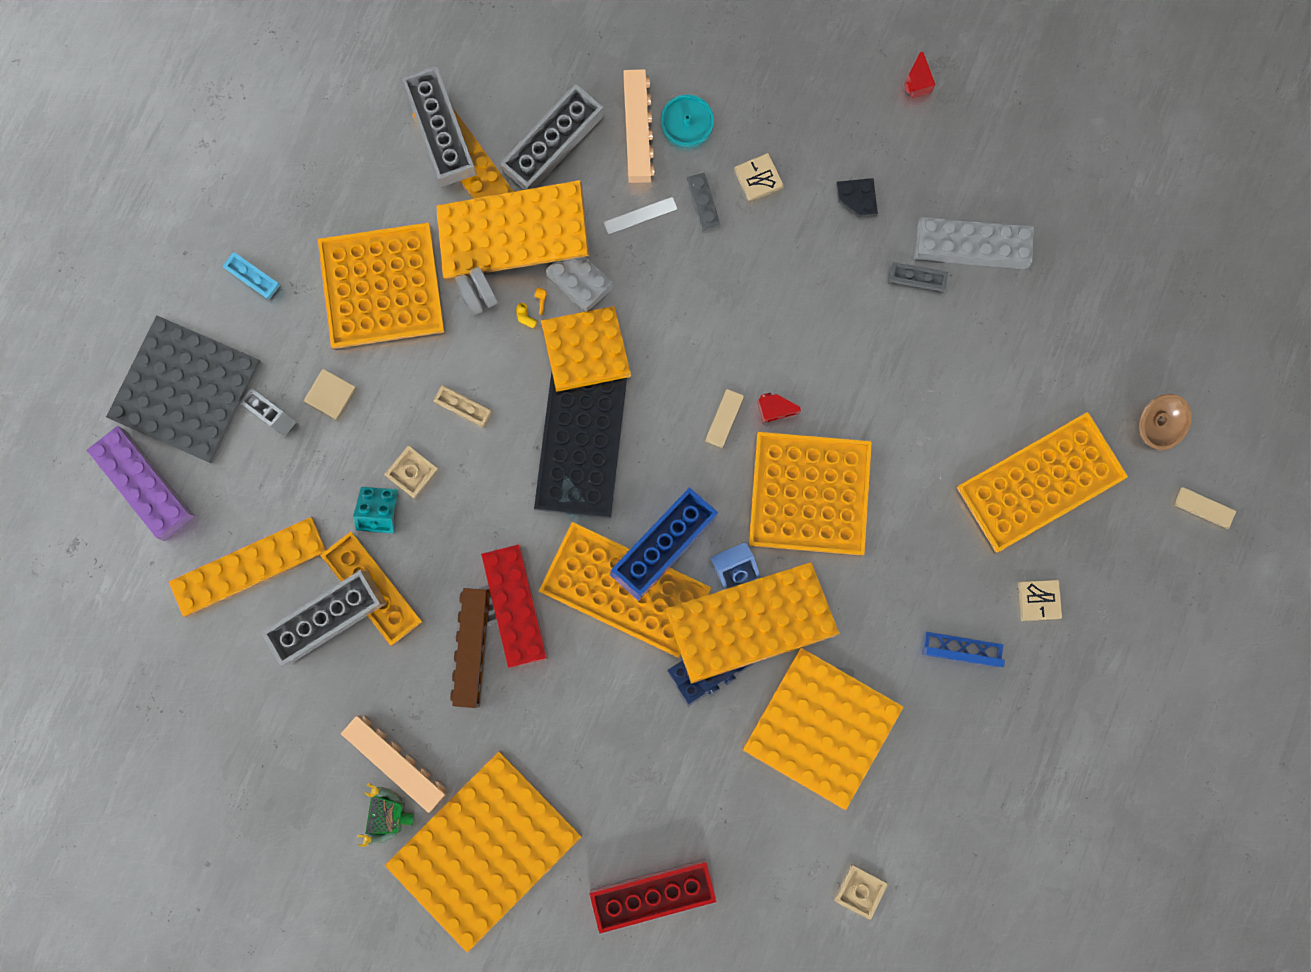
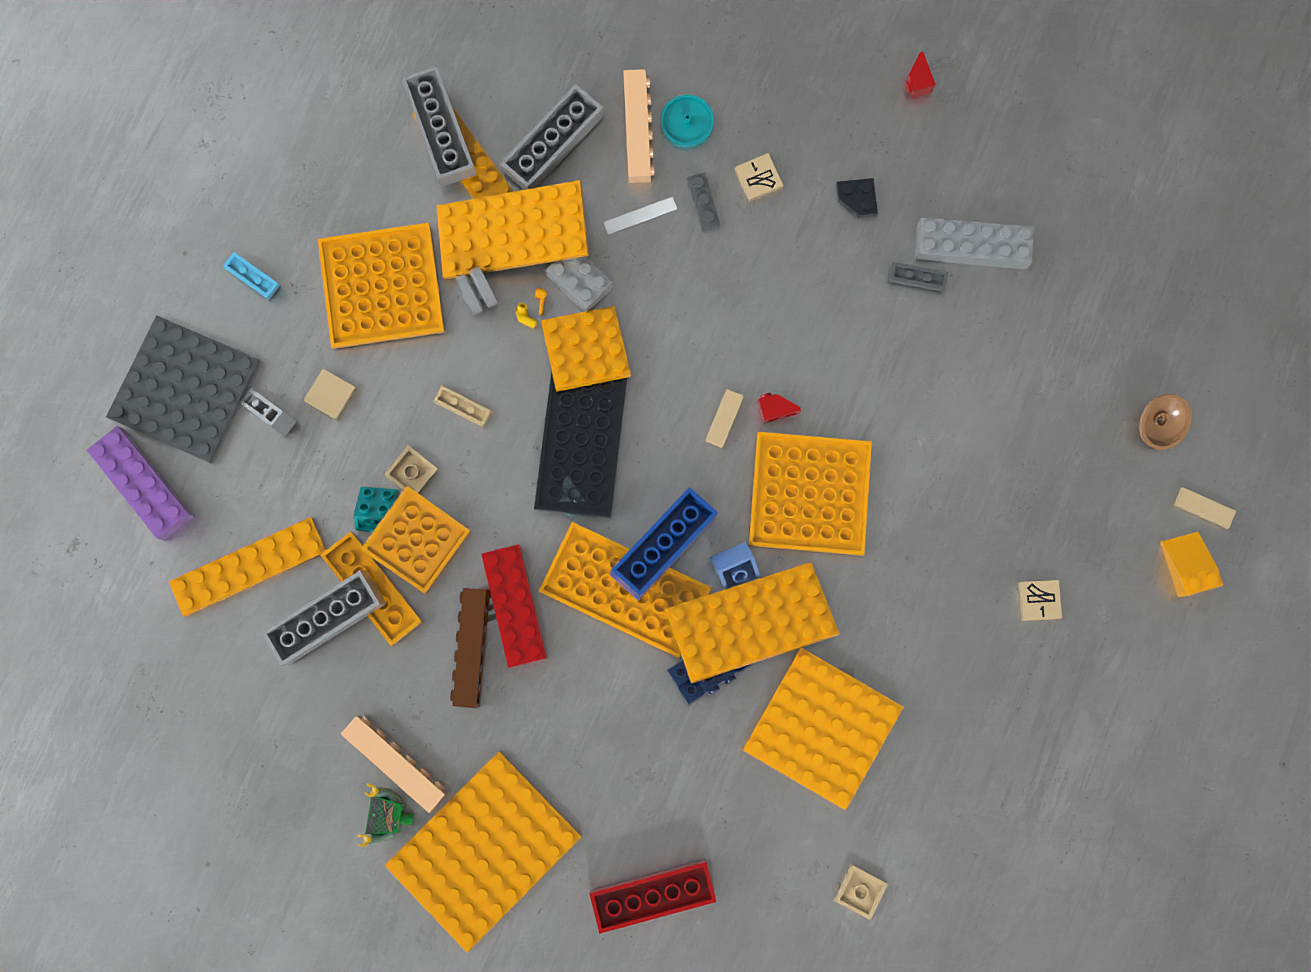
blue fence [923,632,1005,668] -> none
light orange plate [956,412,1128,553] -> none
none -> light orange plate [361,486,470,594]
none -> light orange slope [1160,532,1224,597]

